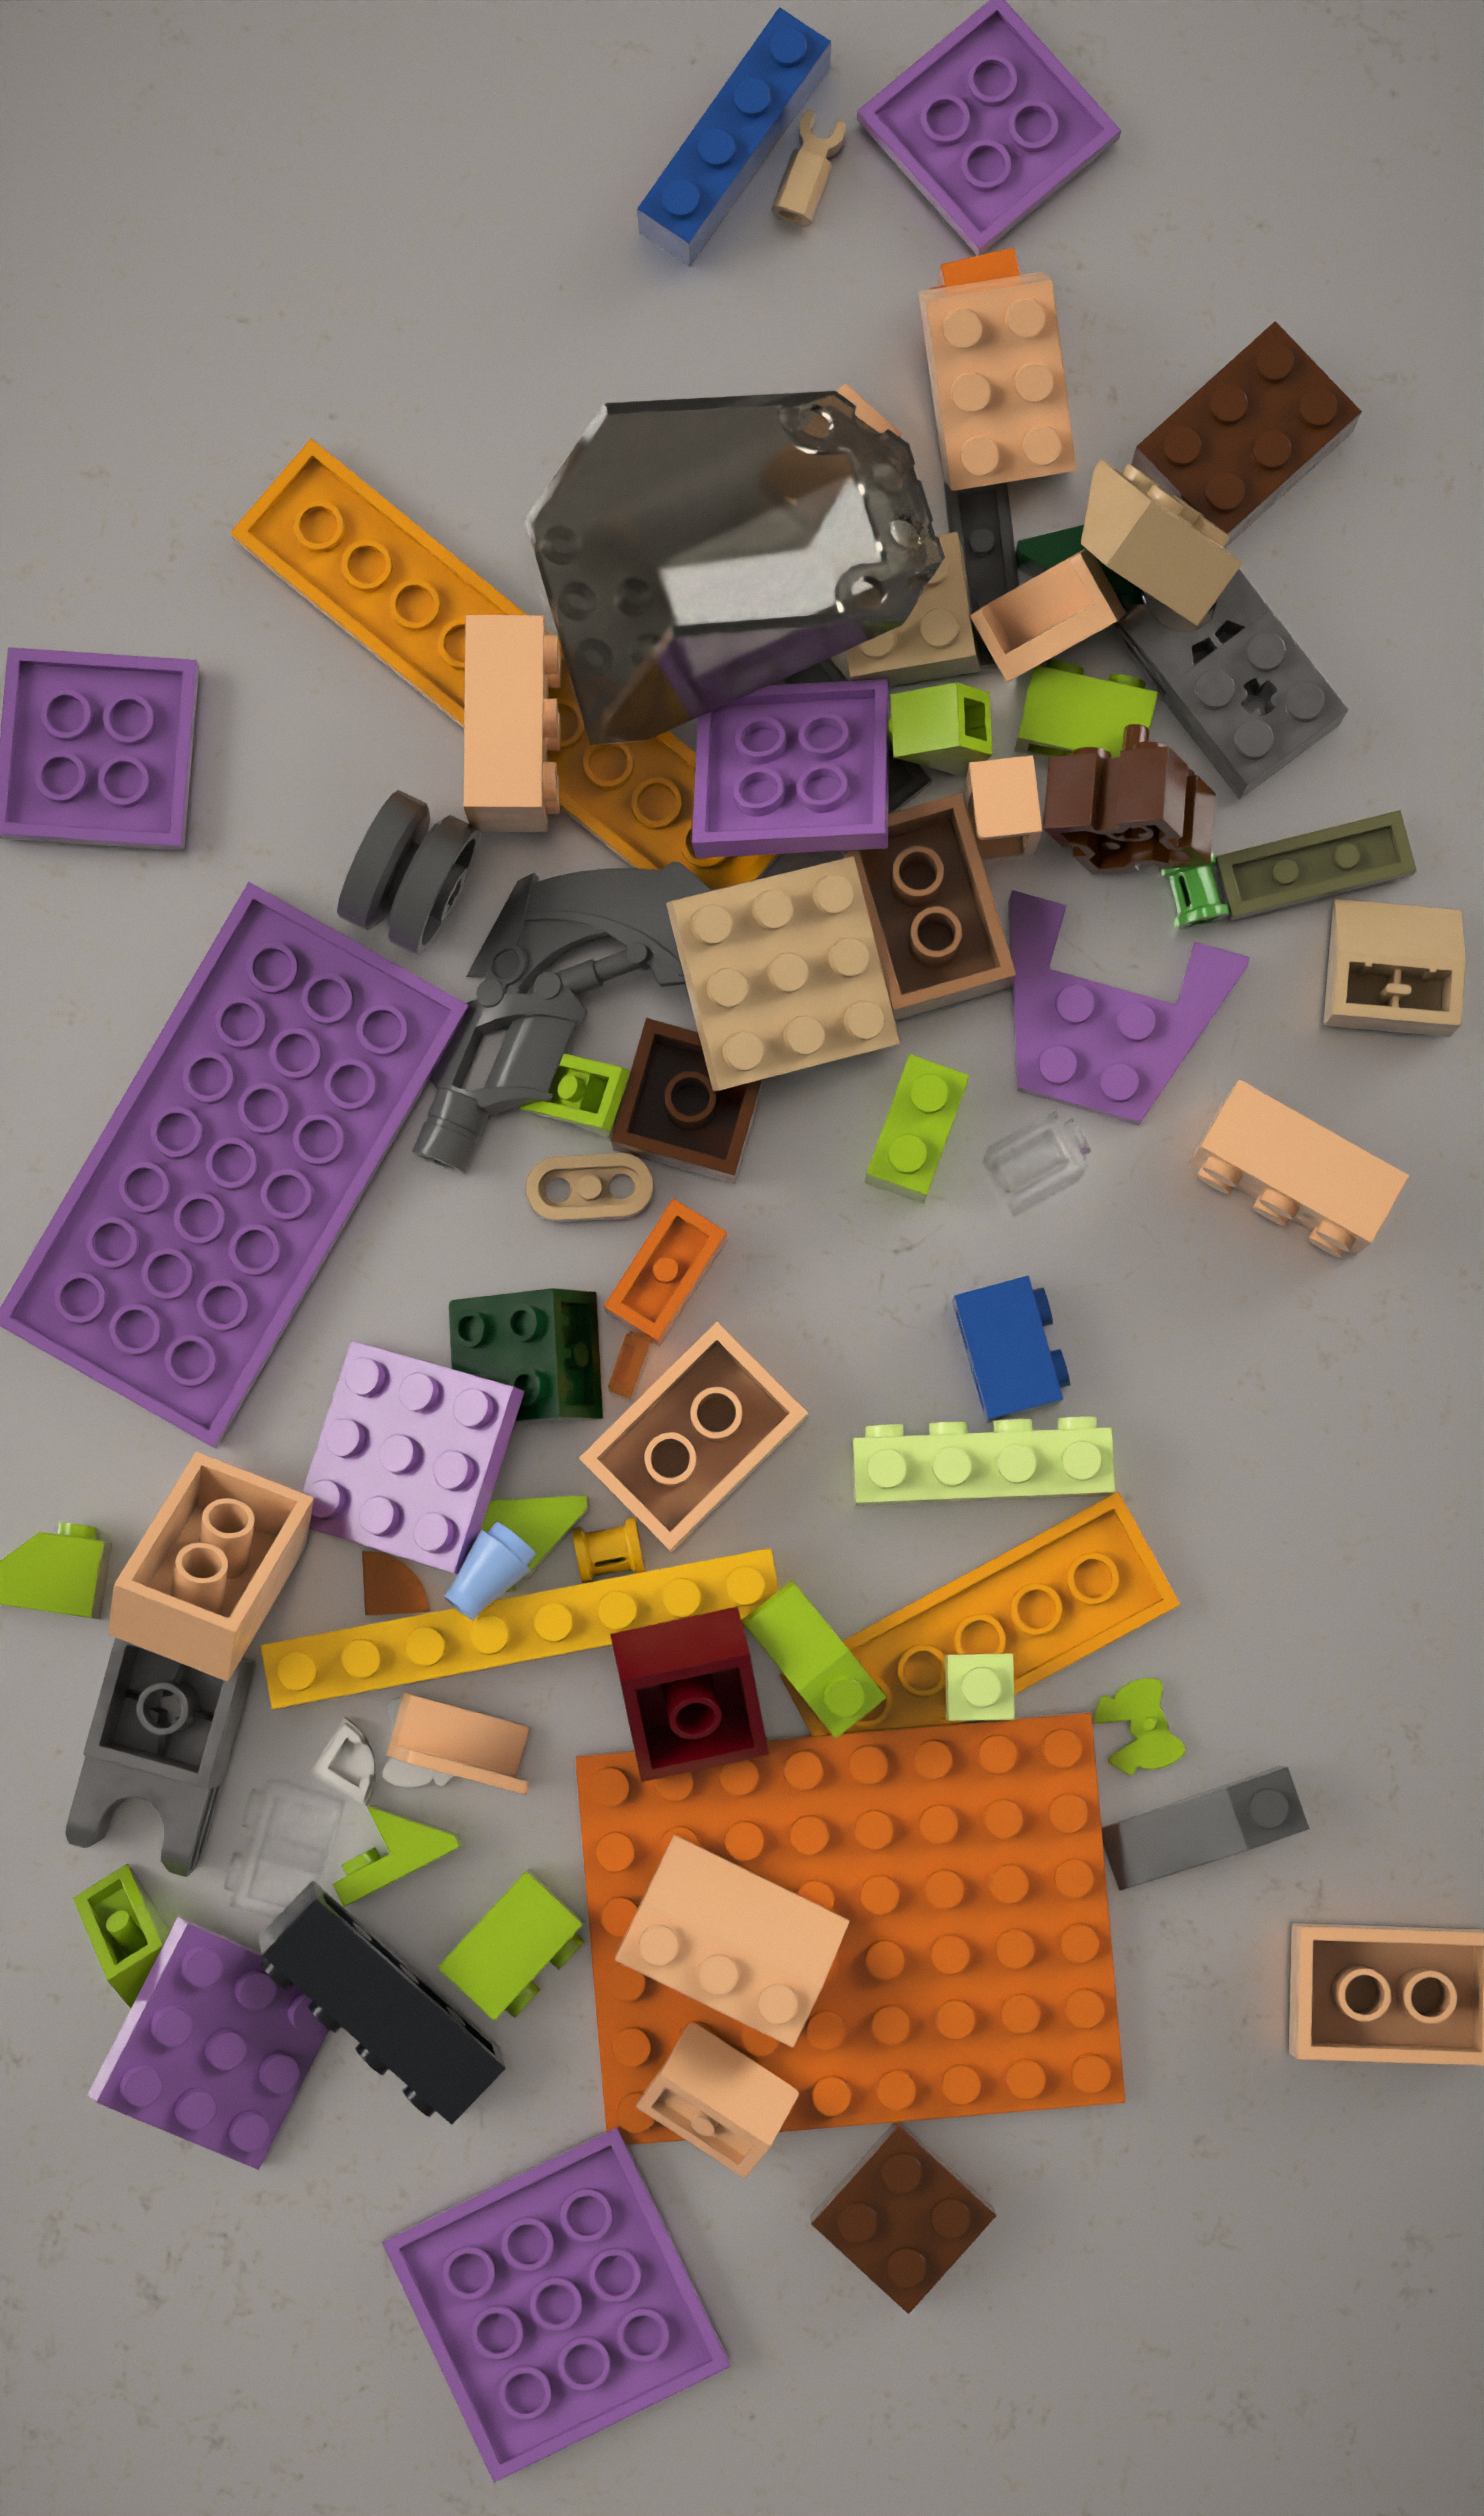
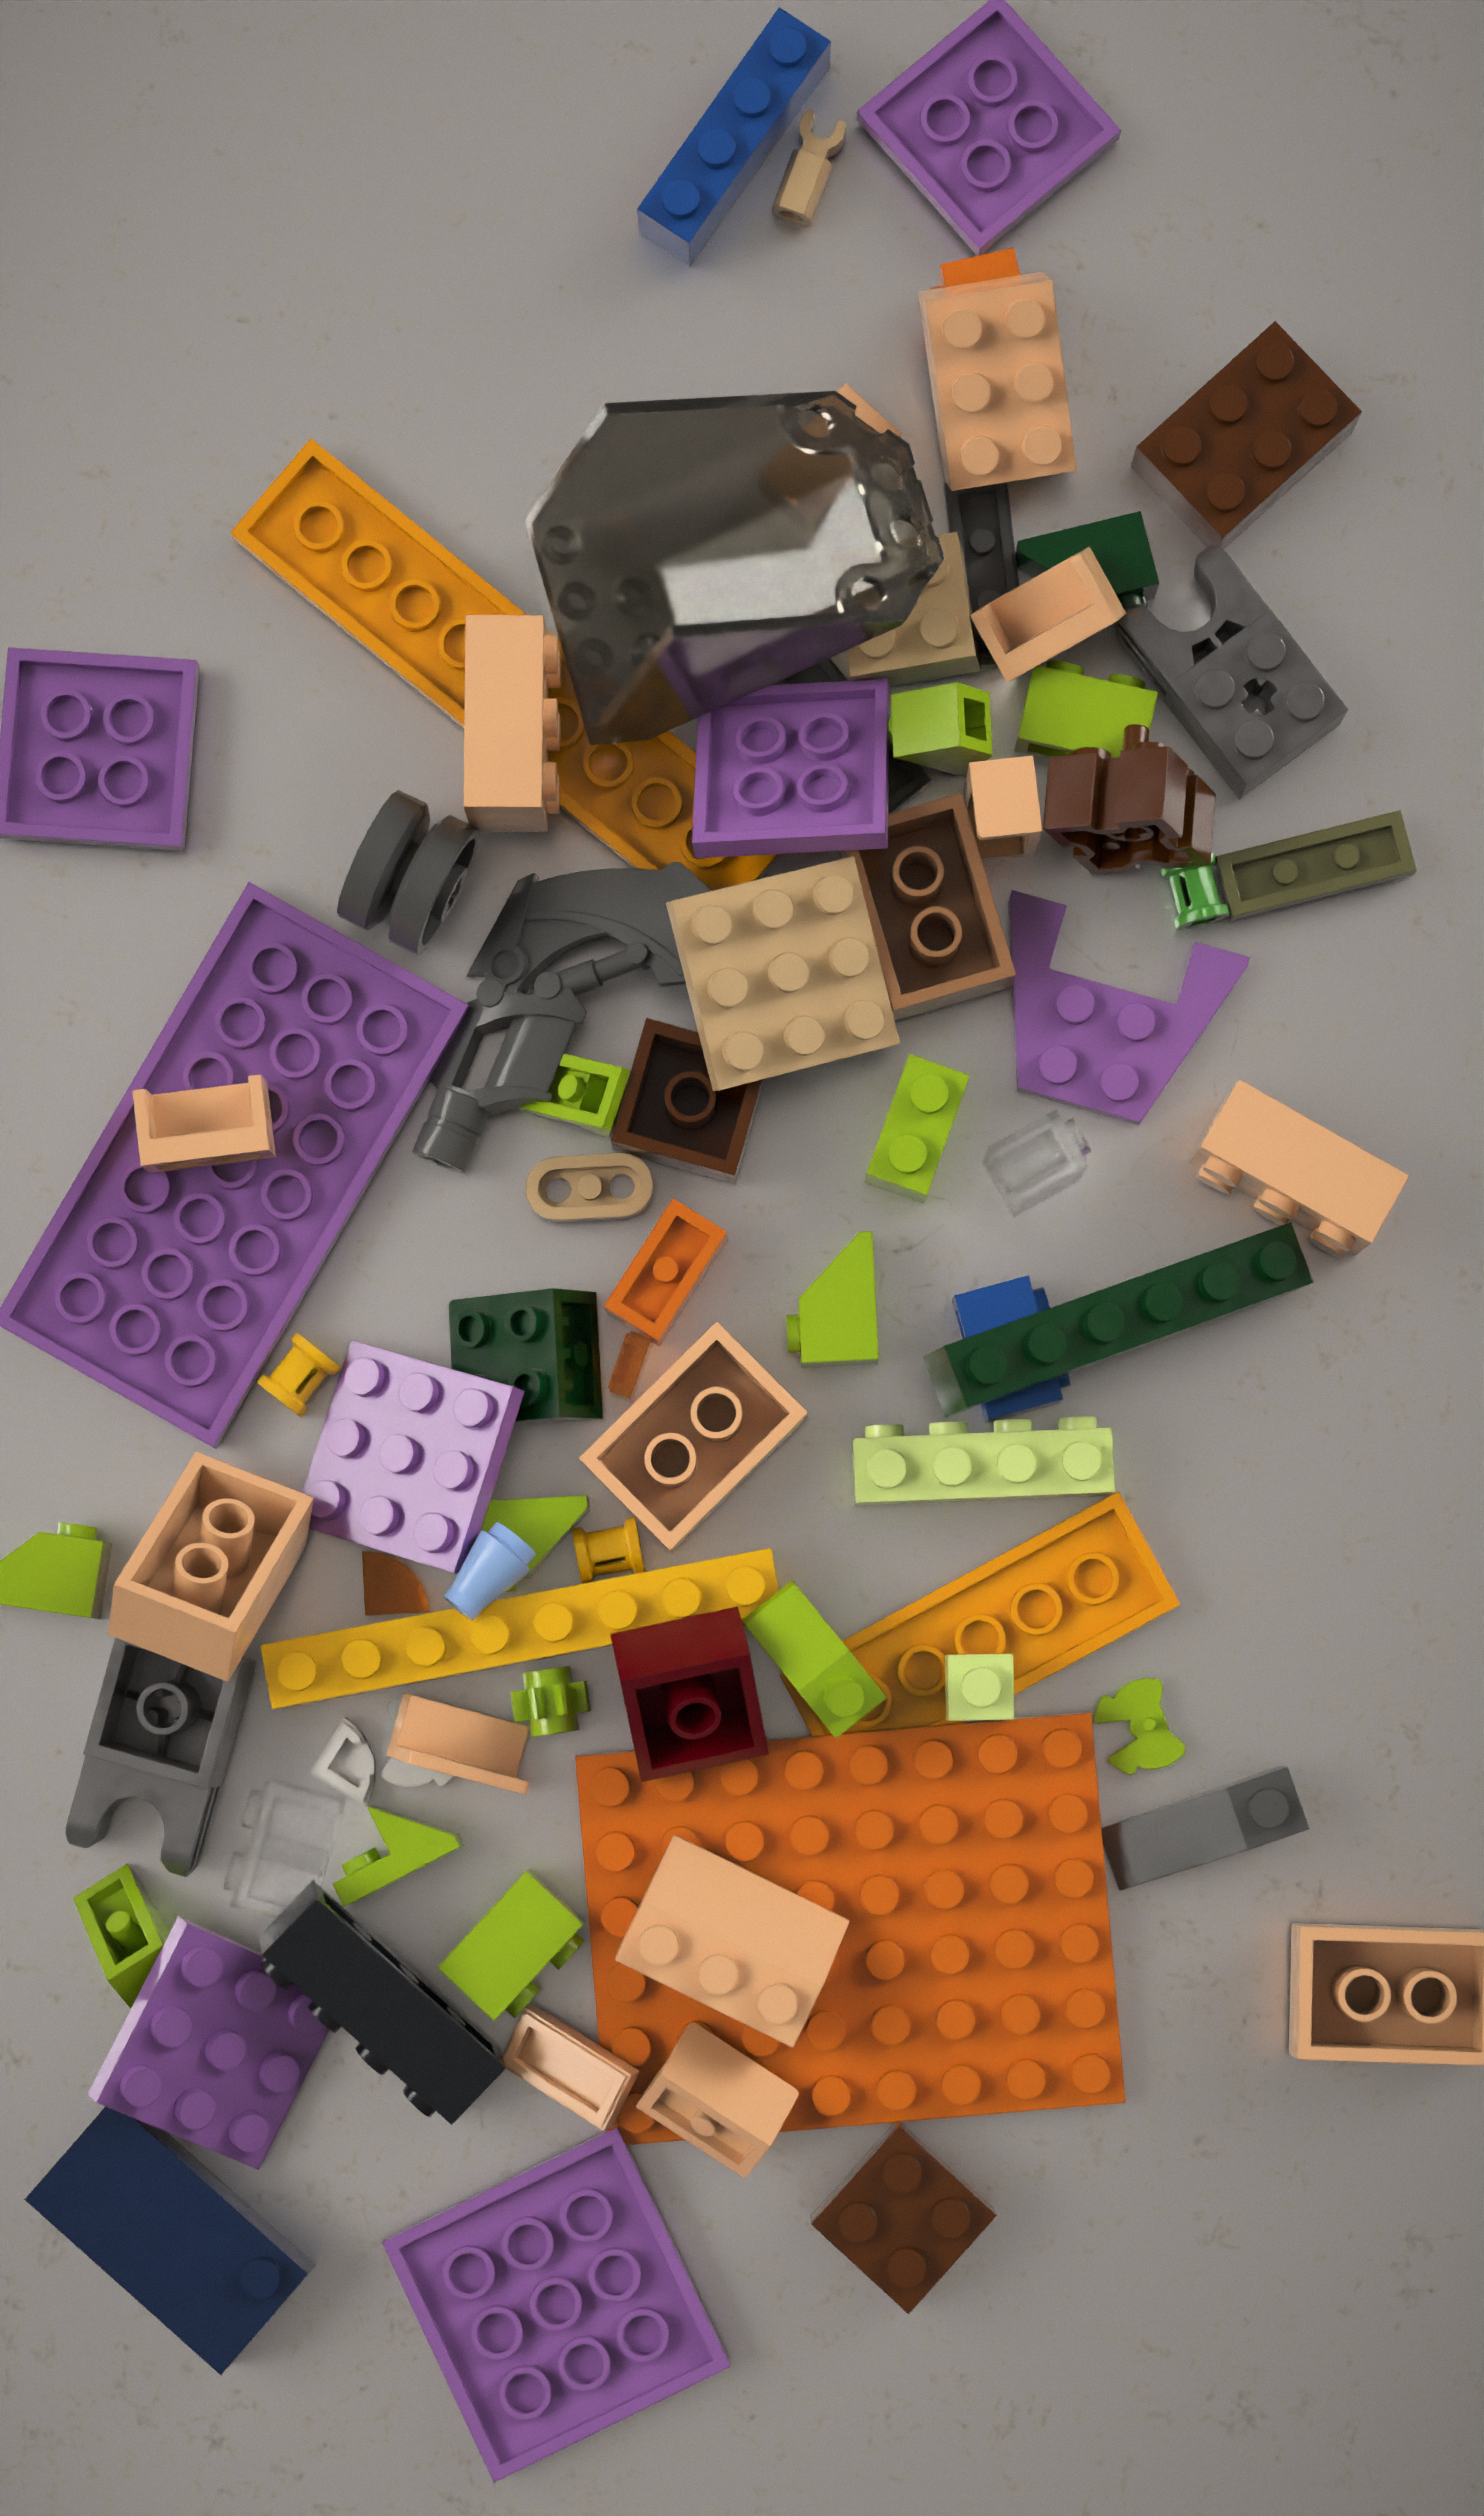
tan slope [1081,459,1243,626] -> none
tan slope [1323,899,1466,1037] -> none
none -> dark blue brick [24,2106,316,2375]
none -> light nougat panel [133,1074,276,1173]
none -> yellow bush [257,1332,341,1418]
none -> light nougat tile [502,2004,640,2131]
none -> lime gear [510,1666,591,1737]
none -> lime slope [786,1231,879,1368]
none -> dark green brick [923,1222,1314,1418]

